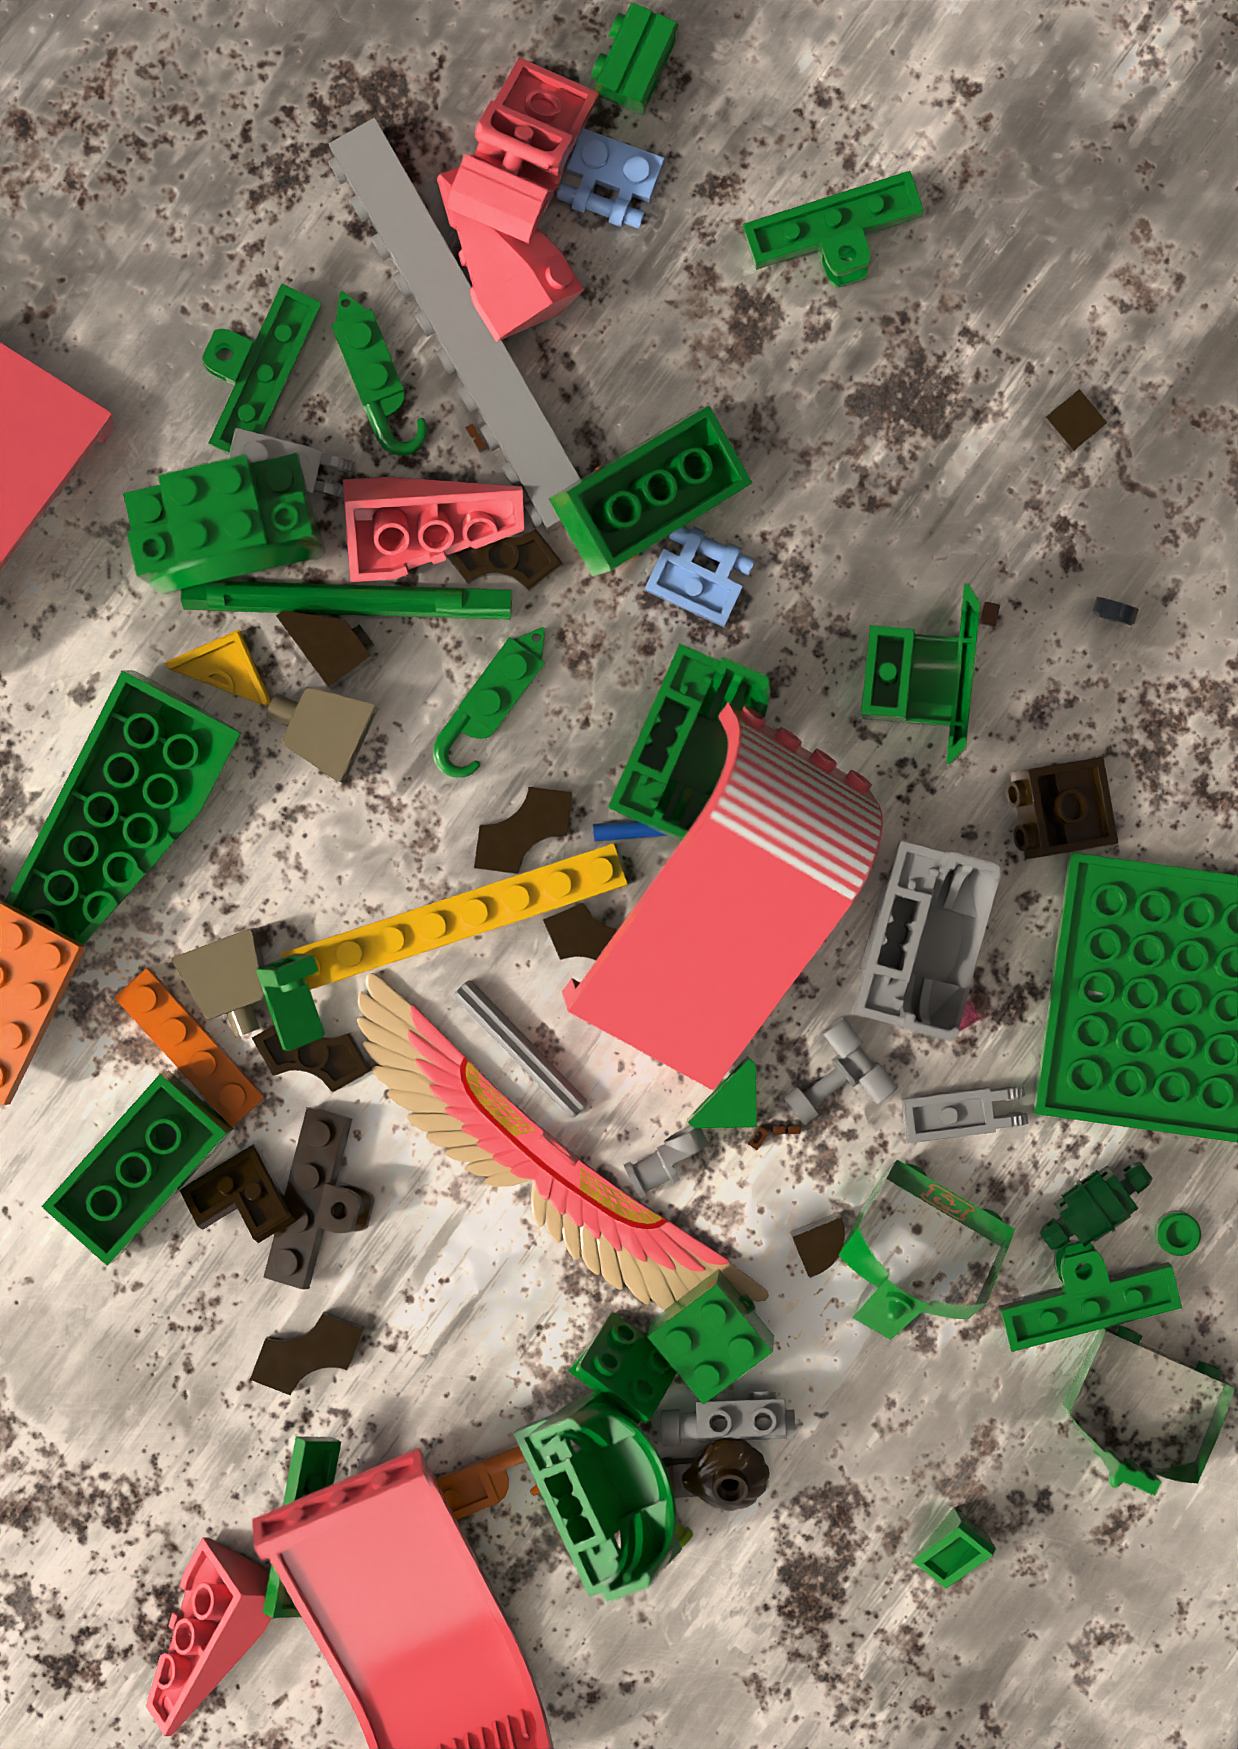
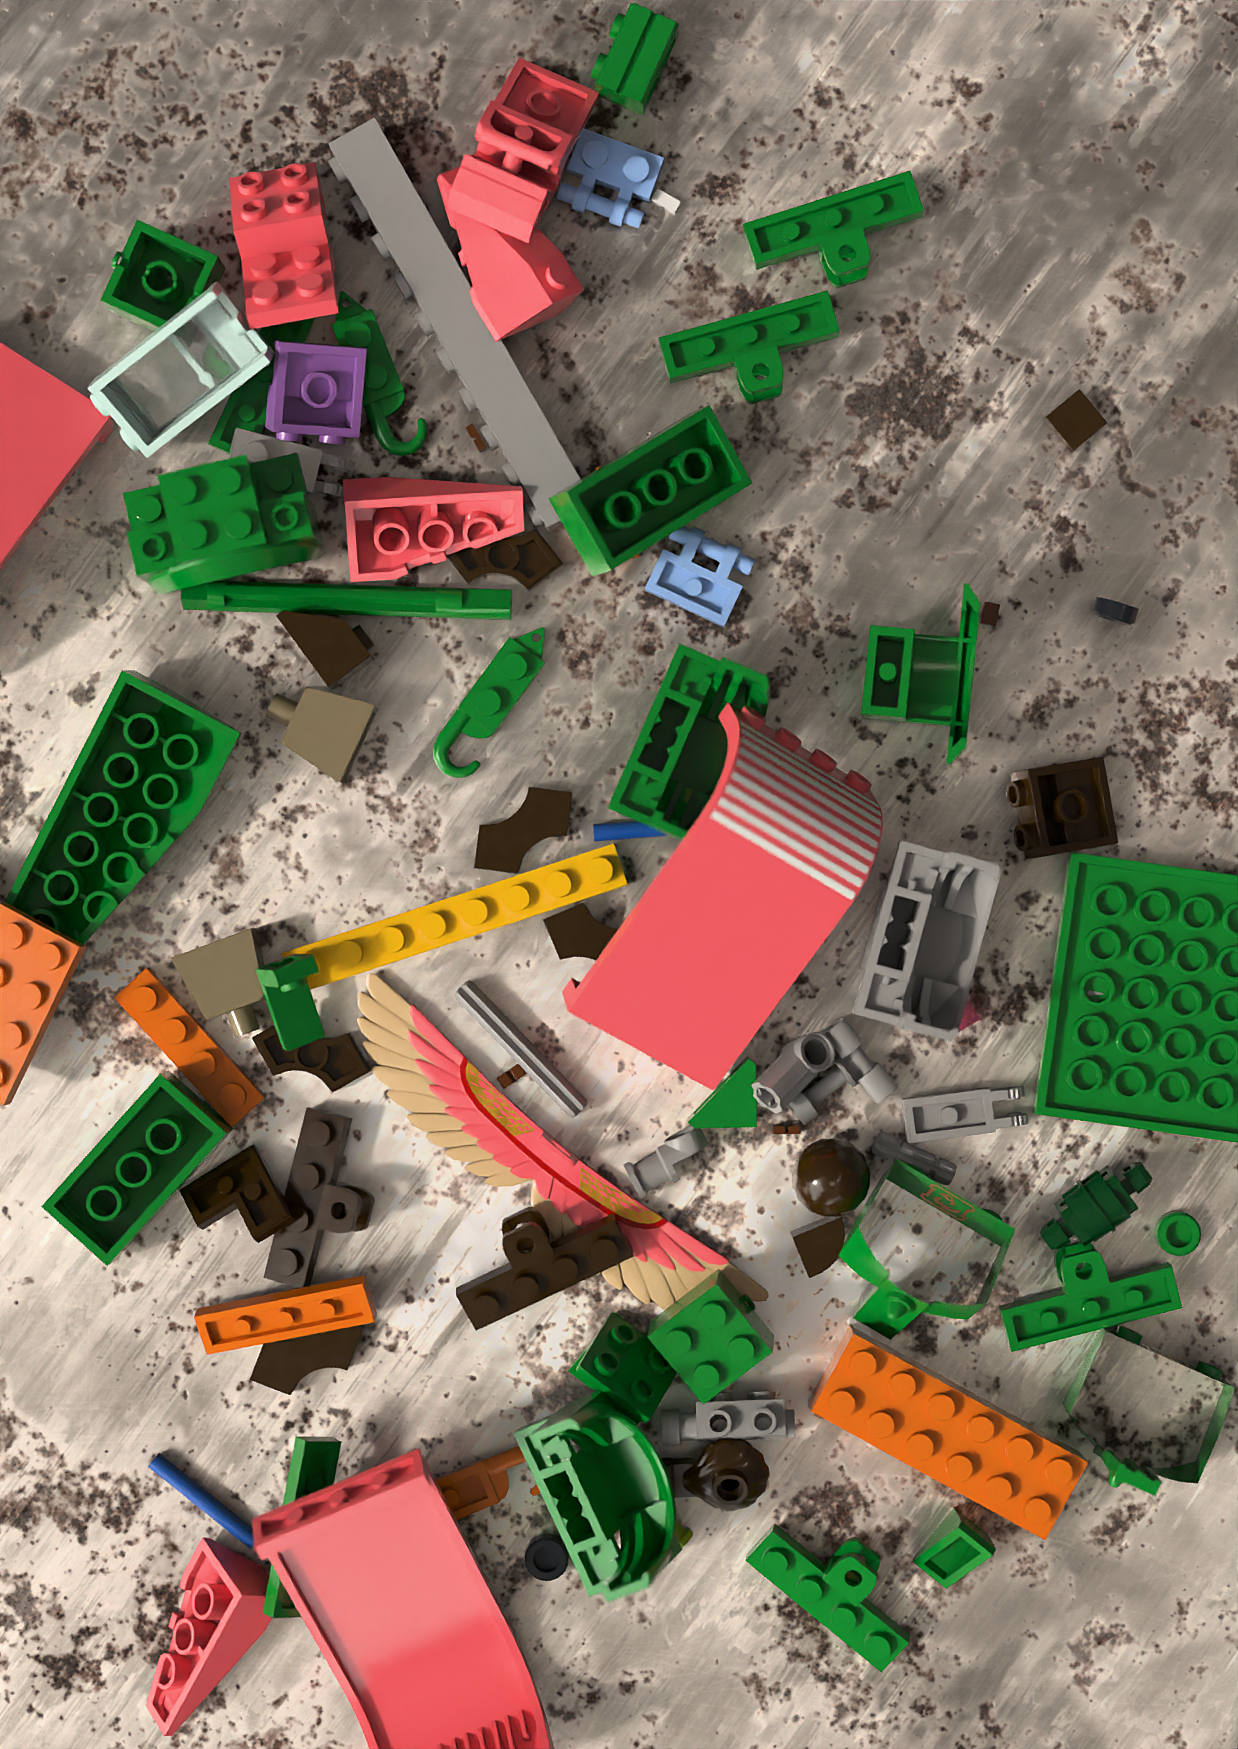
yellow tile [165,629,272,707] -> none
reddish brown piece [748,1125,769,1150] -> none
none -> door [88,282,274,458]
none -> green brick [100,220,226,348]
none -> blue bar [148,1453,254,1549]
none -> orange plate [194,1275,377,1355]
none -> coral piece [229,162,339,329]
none -> medium lavender plate [265,340,367,444]
none -> dark brown plate [456,1207,634,1331]
none -> reddish brown piece [496,1064,527,1089]
none -> black tile [525,1534,569,1581]
none -> white piece [651,188,681,215]
none -> green plate [658,290,840,405]
none -> green plate [745,1523,911,1672]
none -> light grey piece [751,1032,835,1114]
none -> dark brown piece [792,1138,870,1217]
none -> orange brick [808,1325,1088,1541]
none -> light grey axle [872,1132,957,1185]

